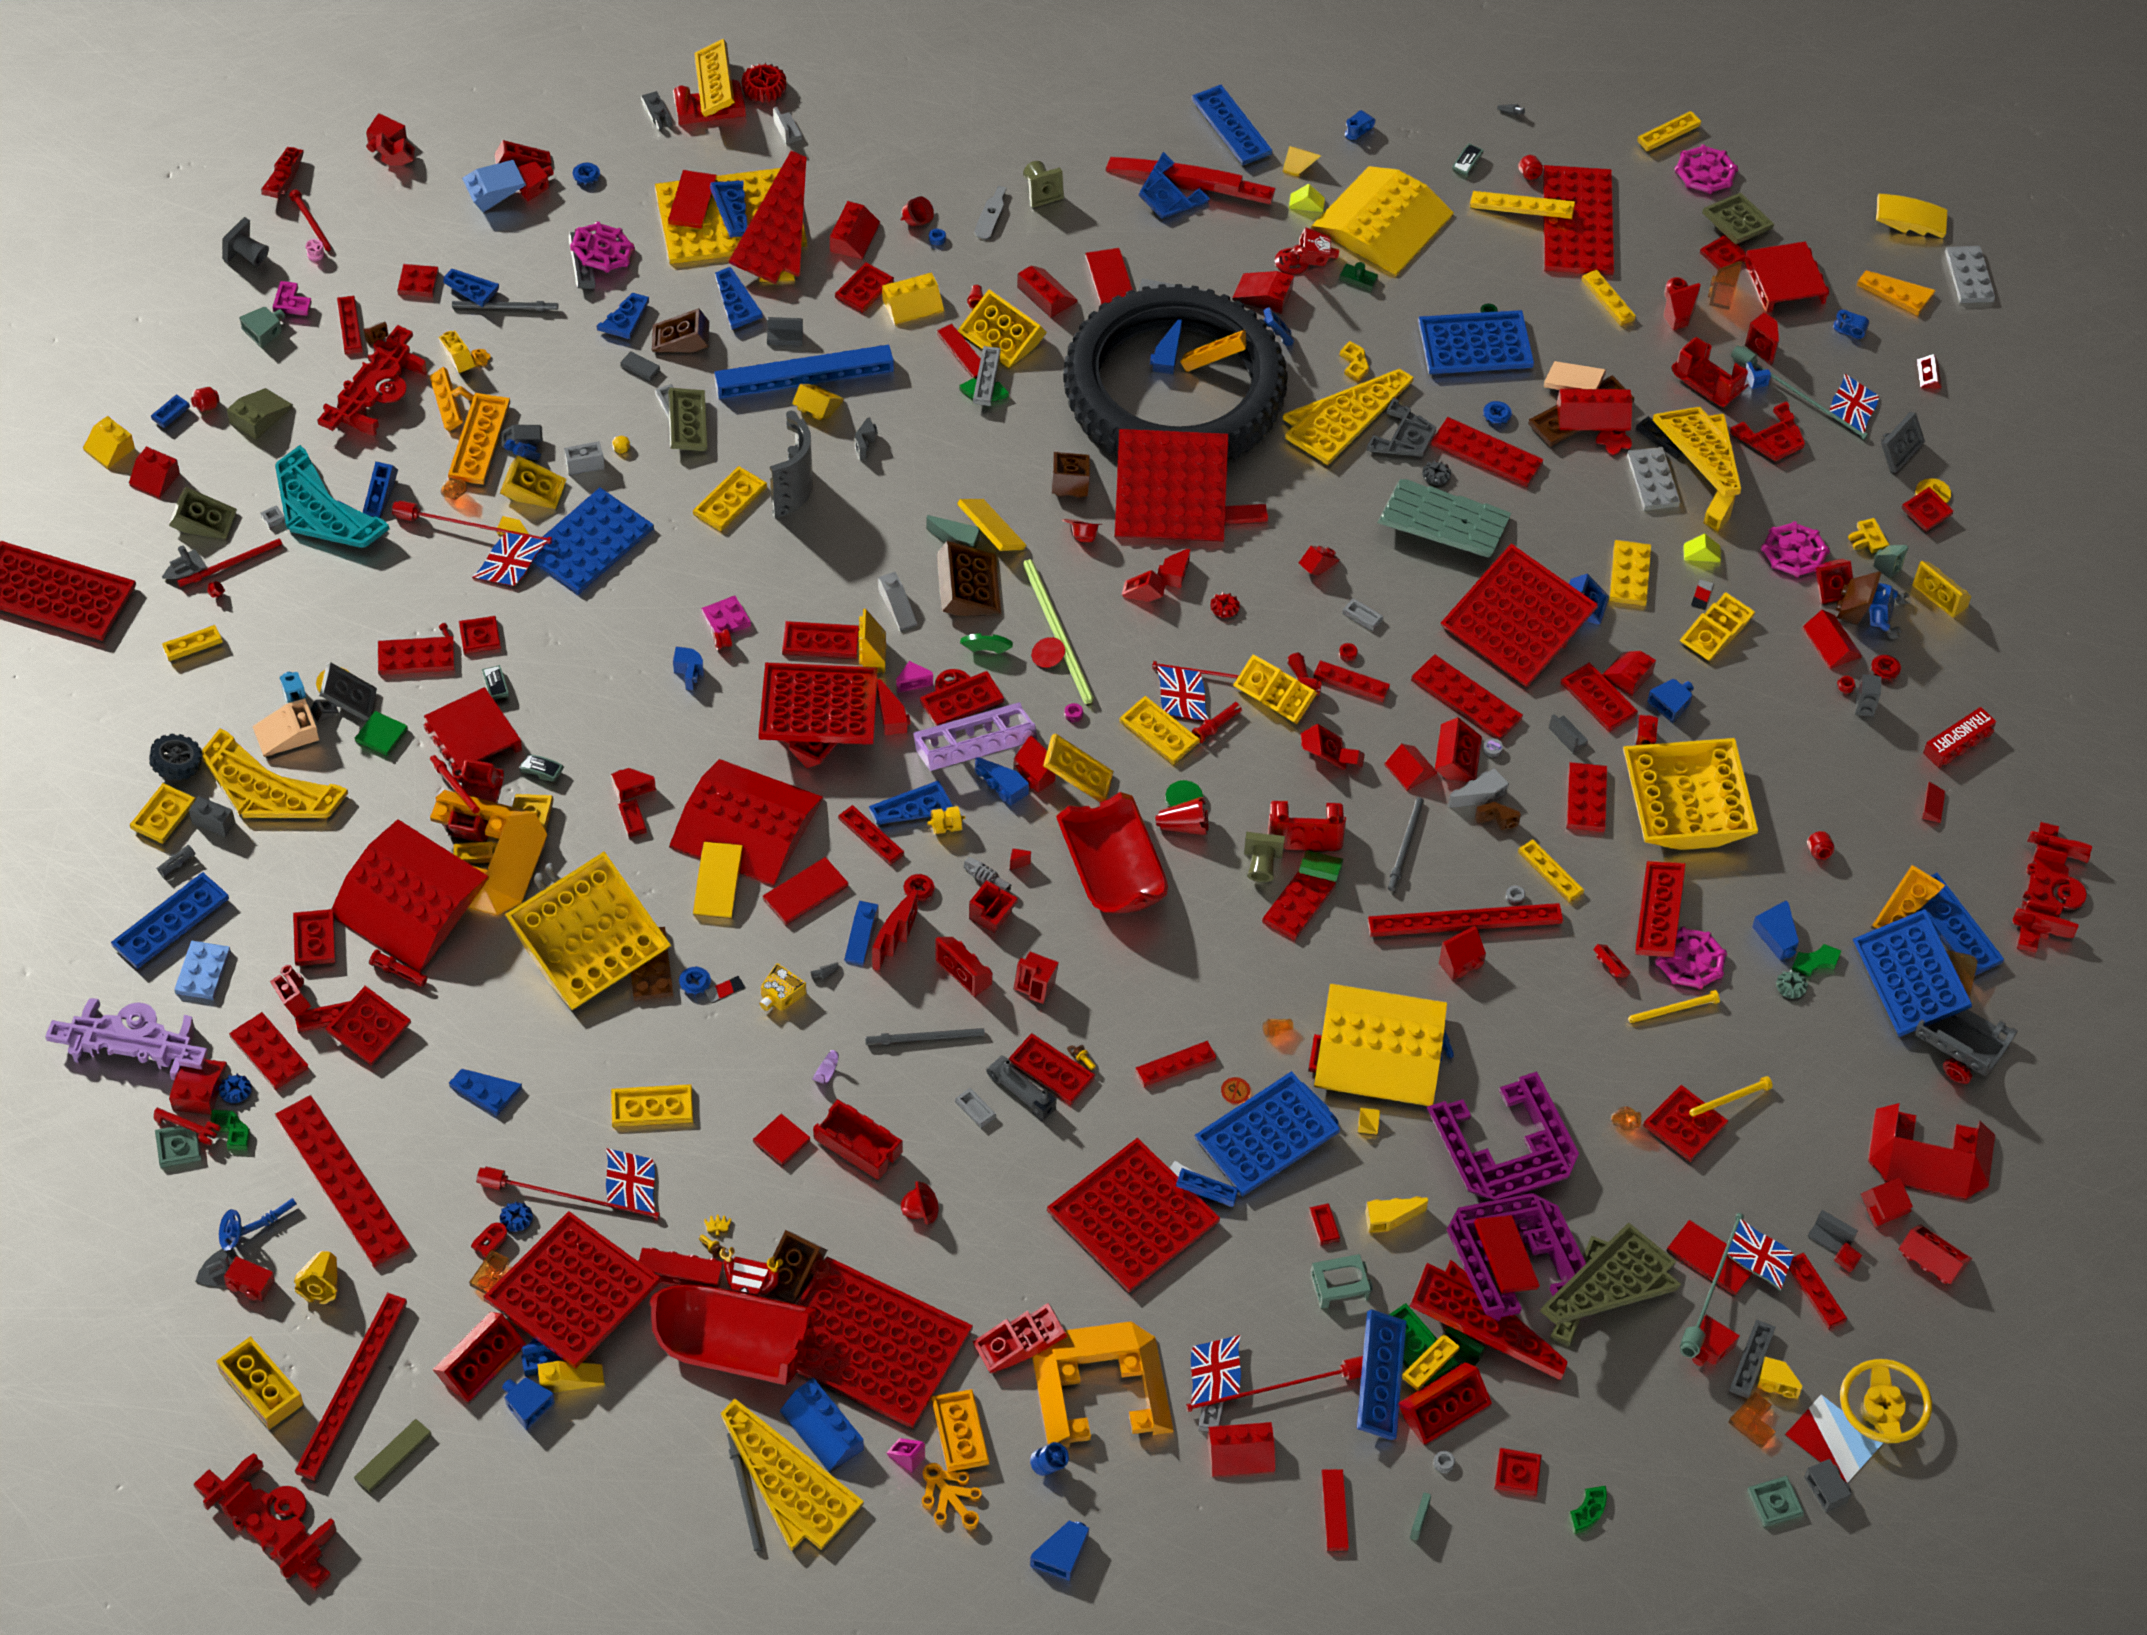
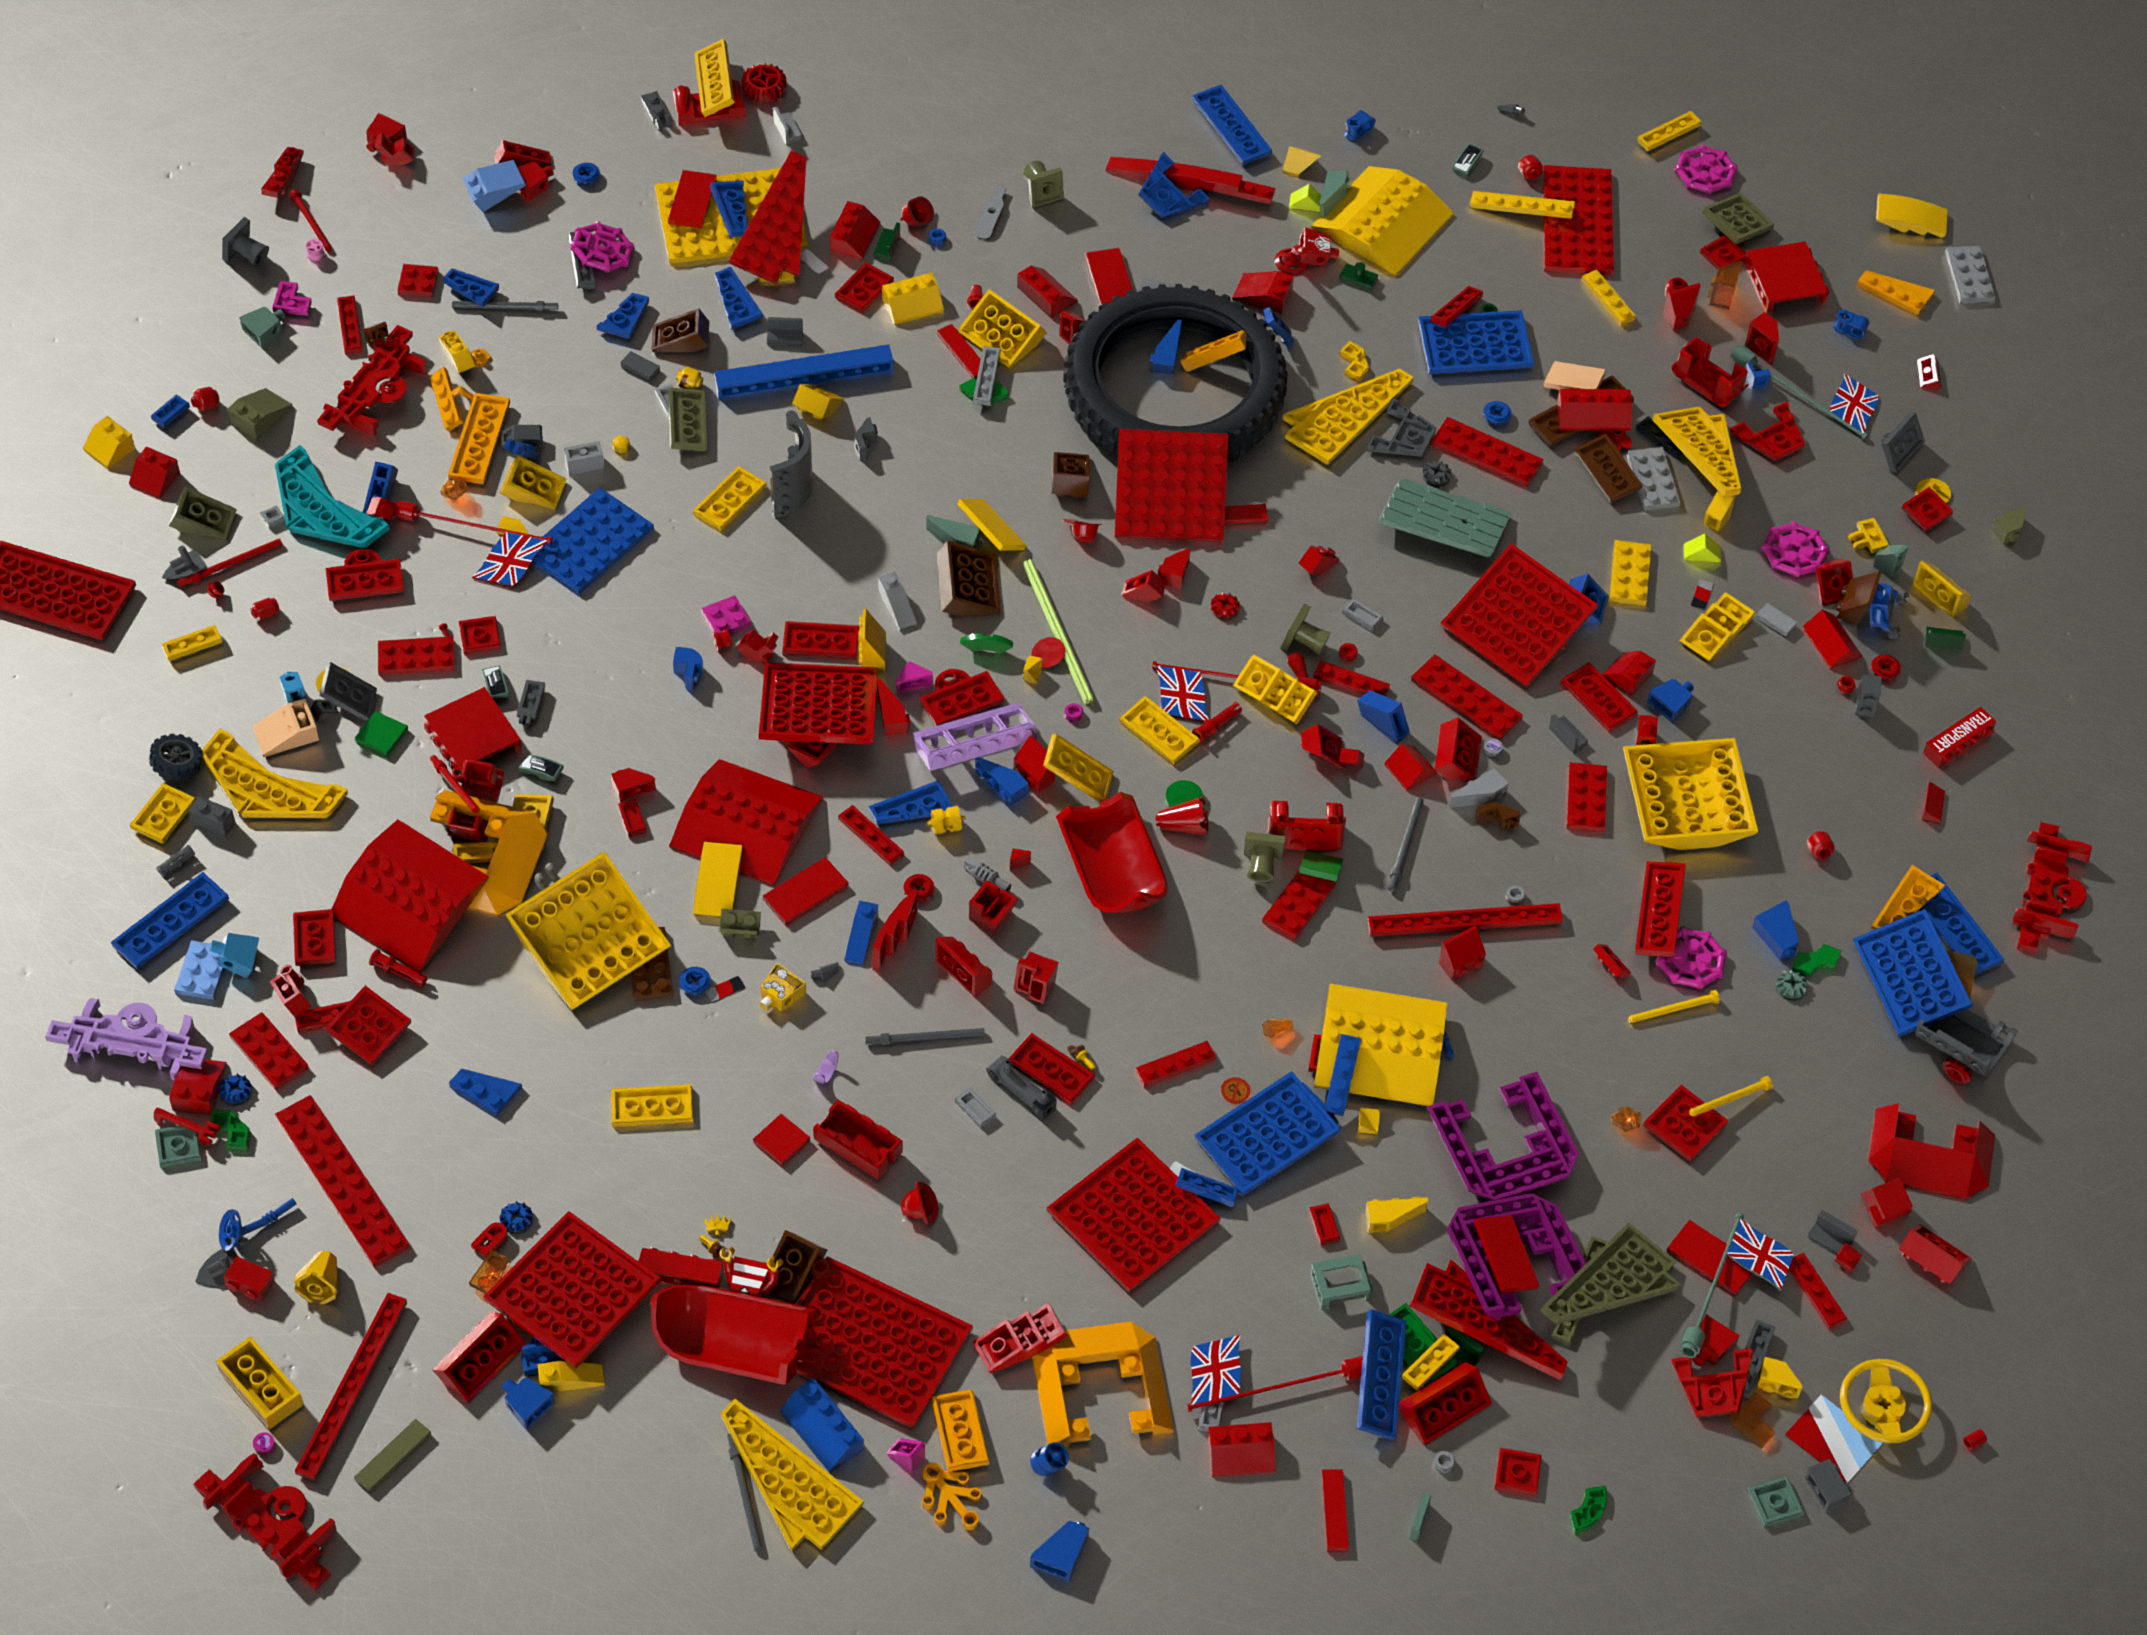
flag [476,1148,660,1220] -> none
yellow tile [1518,839,1584,903] -> none
none -> dark azure torso [209,933,259,978]
none -> red brick [250,597,280,621]
none -> dark pink tile [253,1432,275,1455]
none -> red plate [326,549,404,601]
none -> red brick [366,497,397,521]
none -> dark grey hinge [517,680,545,725]
none -> yellow head [676,366,704,390]
none -> olive bracket [719,909,761,939]
none -> red brick [736,629,779,662]
none -> white sticker [801,249,829,274]
none -> dark green panel [874,222,900,261]
none -> yellow slope [1023,655,1042,683]
none -> red slope [1059,310,1086,343]
none -> olive plant [1280,603,1331,655]
none -> sand green slope [1319,171,1352,218]
none -> blue plate [1324,1034,1361,1117]
none -> blue slope [1357,690,1410,743]
none -> red tile [1431,286,1483,328]
none -> reddish brown plate [1575,434,1642,504]
none -> red wing [1671,1348,1754,1418]
none -> light grey tile [1756,603,1797,637]
none -> dark green panel [1925,627,1966,650]
none -> red hinge [1963,1429,1987,1451]
none -> olive slope [1991,506,2027,544]

